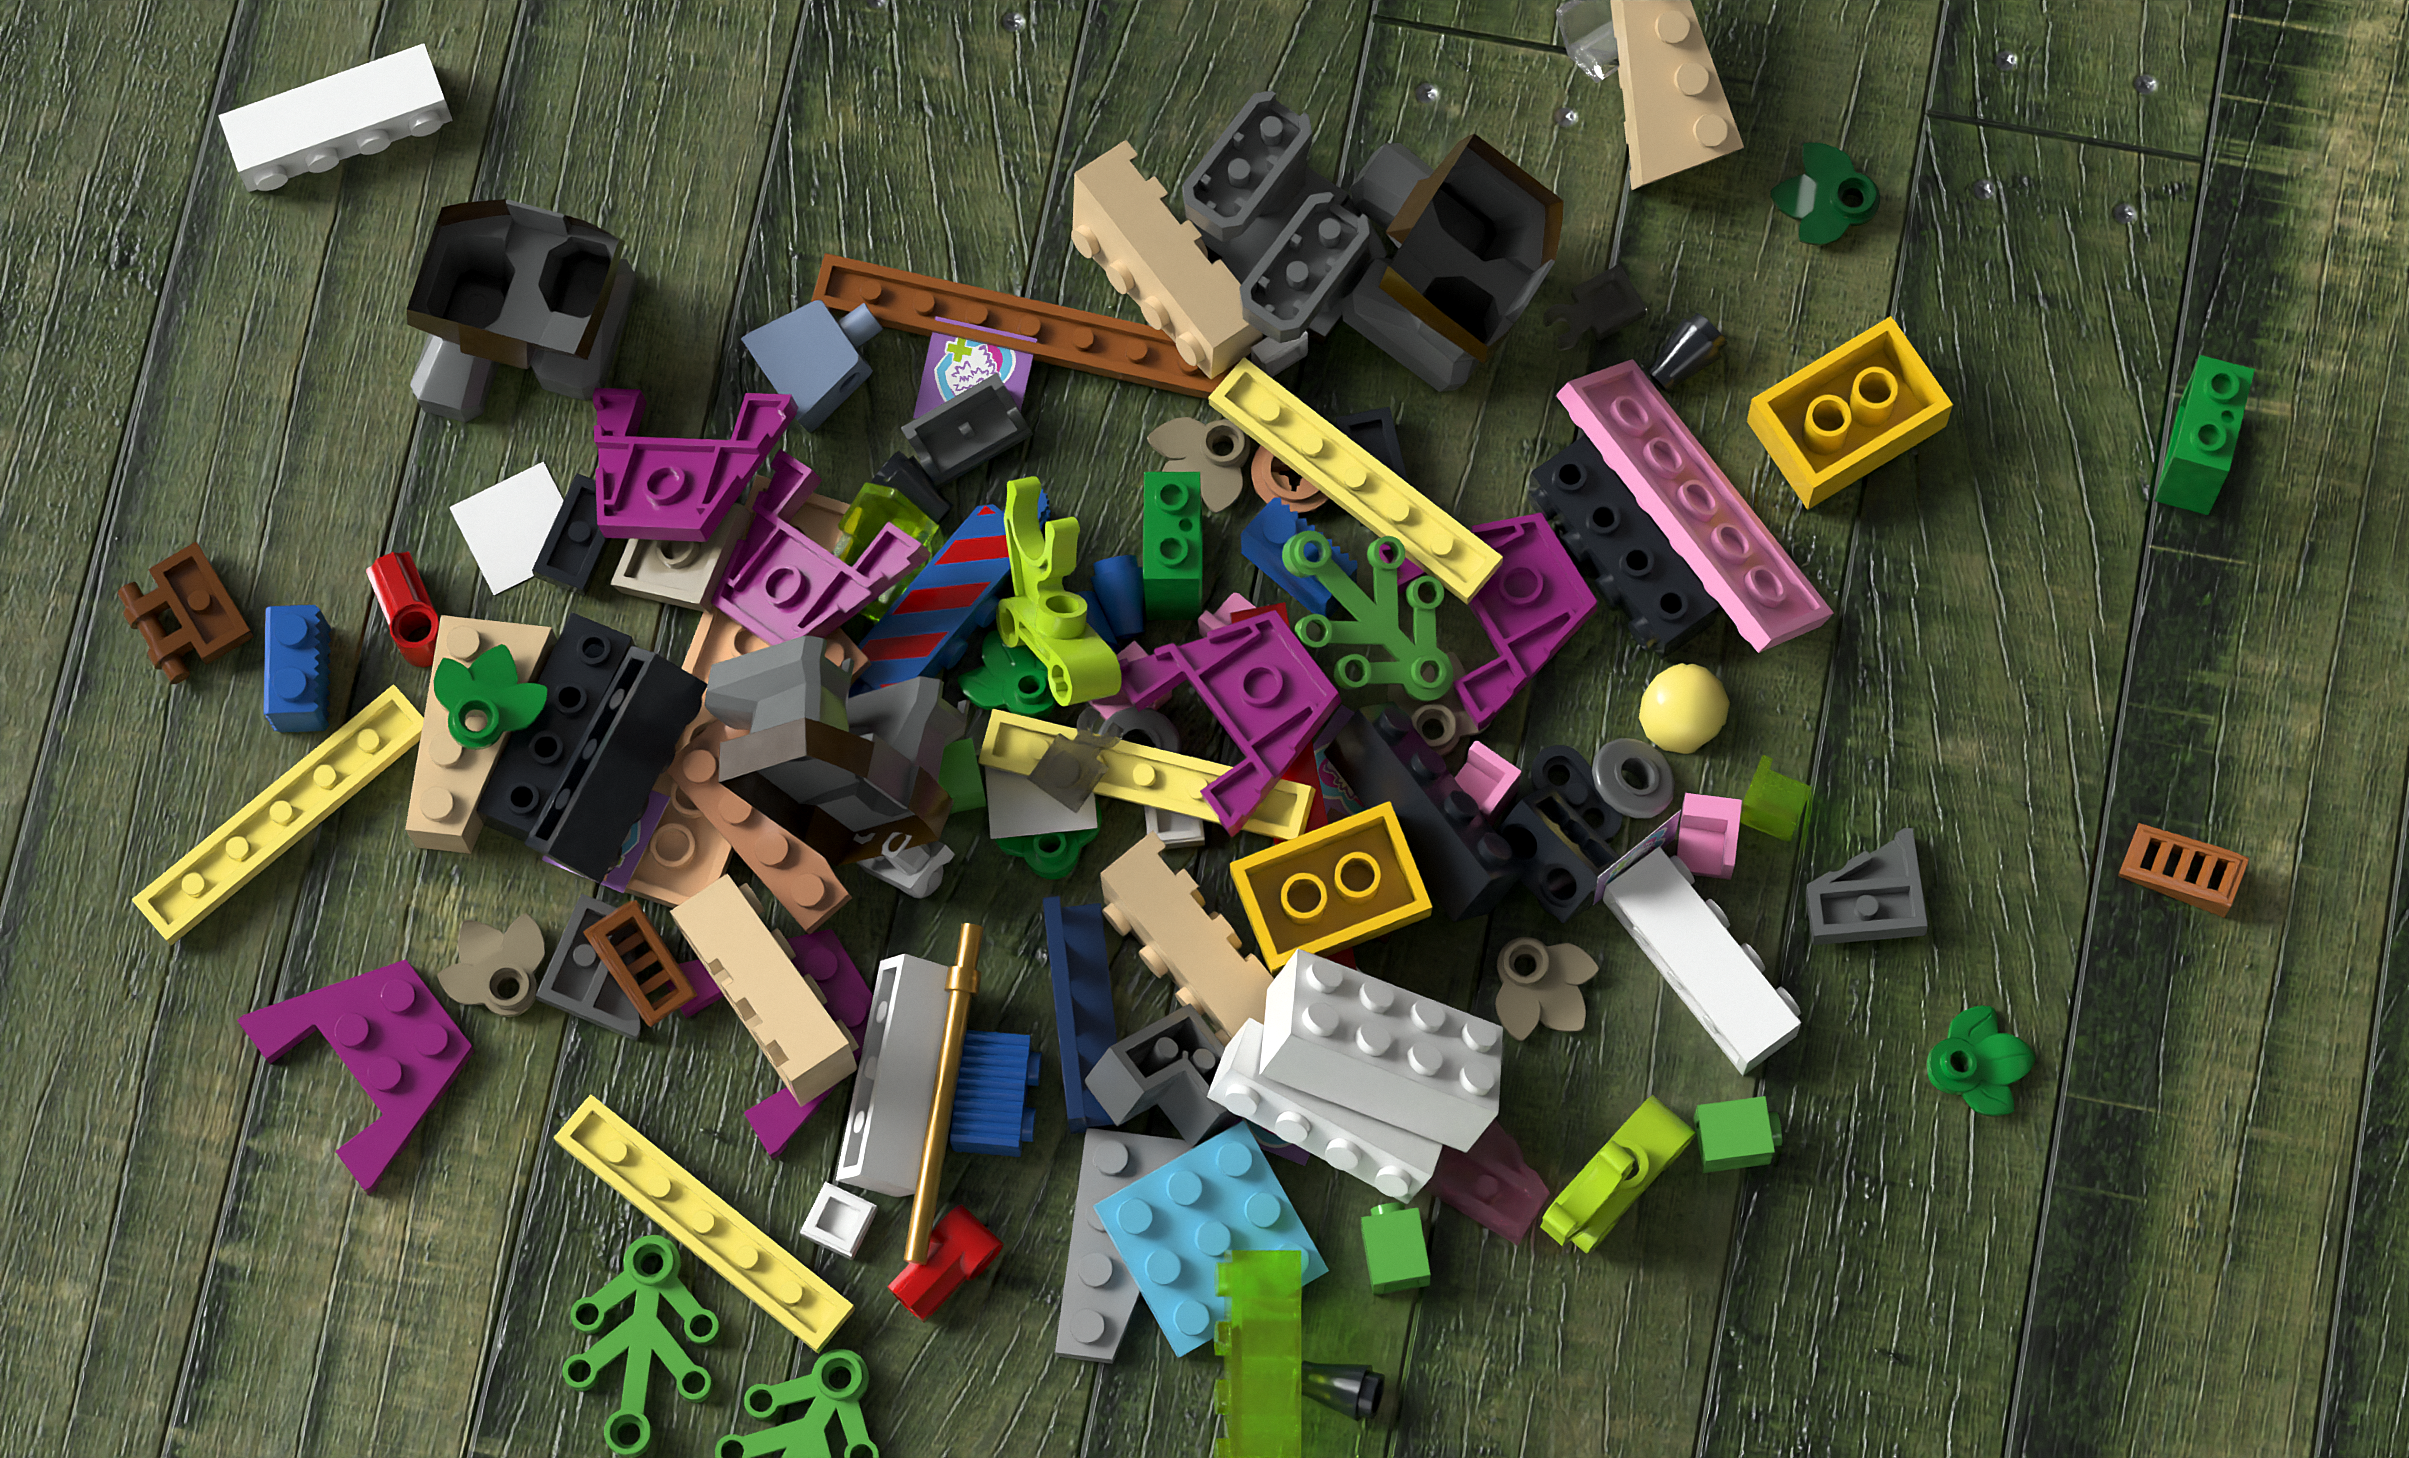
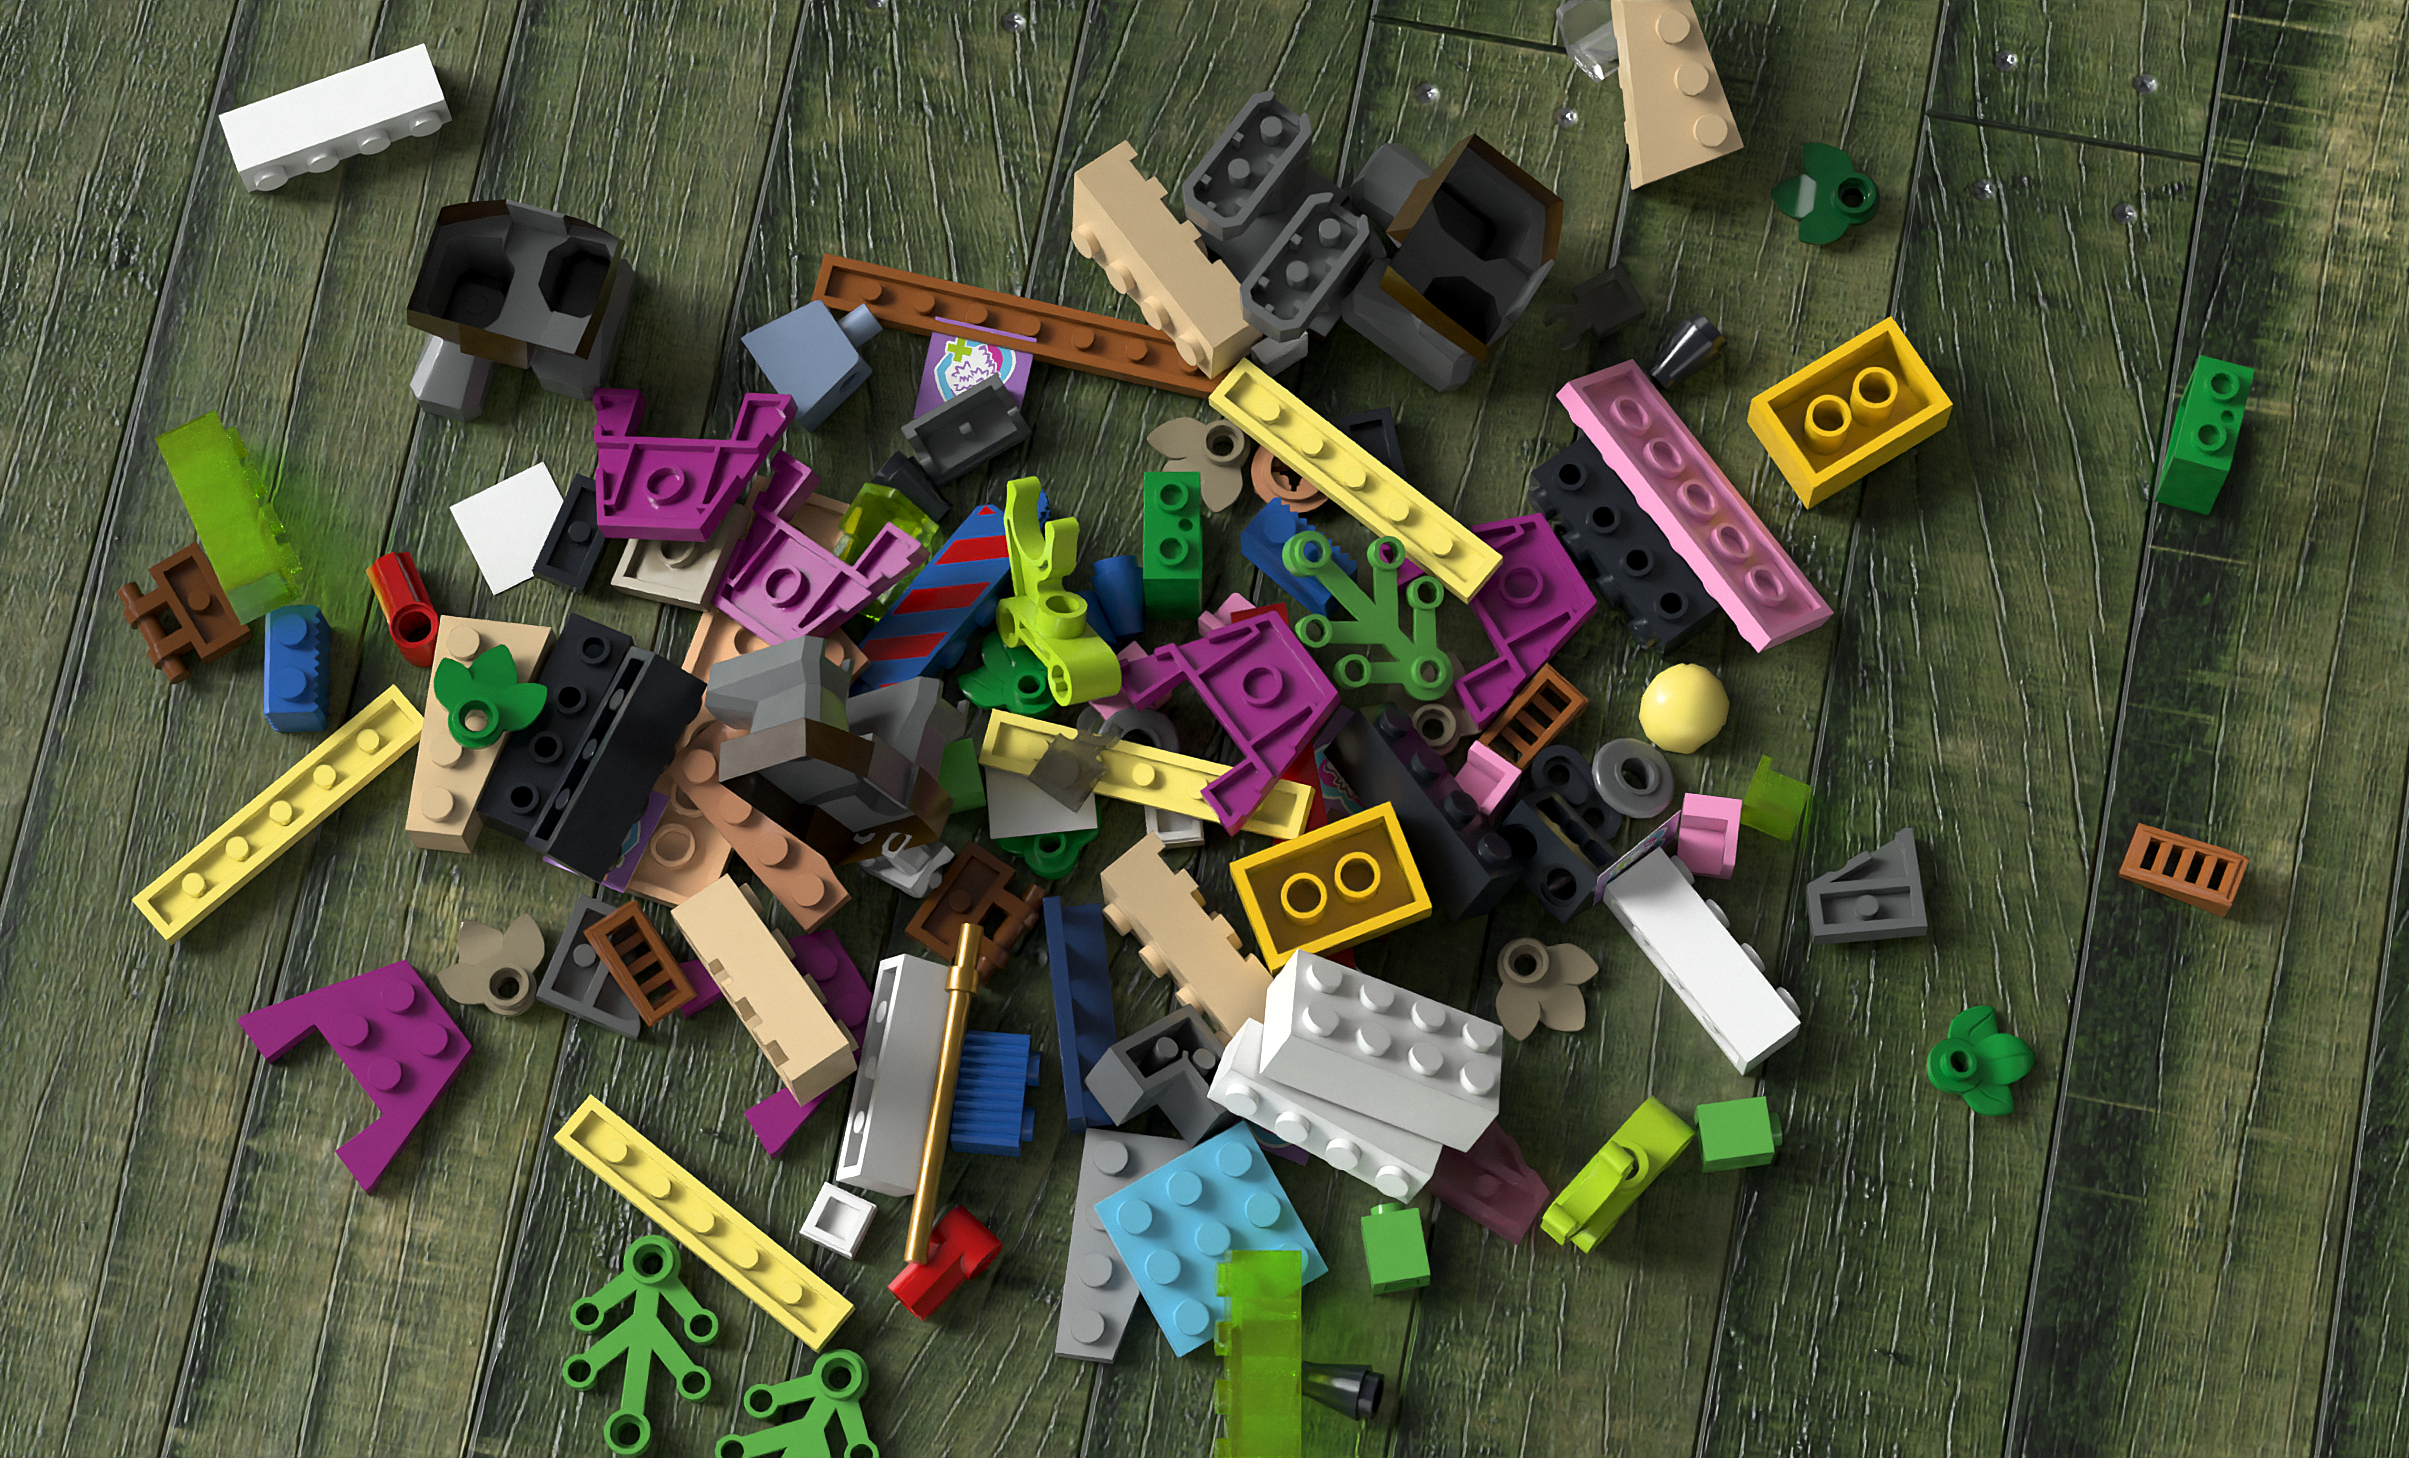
none -> clear neon green brick [154,410,303,625]
none -> reddish brown plate [905,840,1049,987]
none -> dark orange slope [1477,663,1592,777]

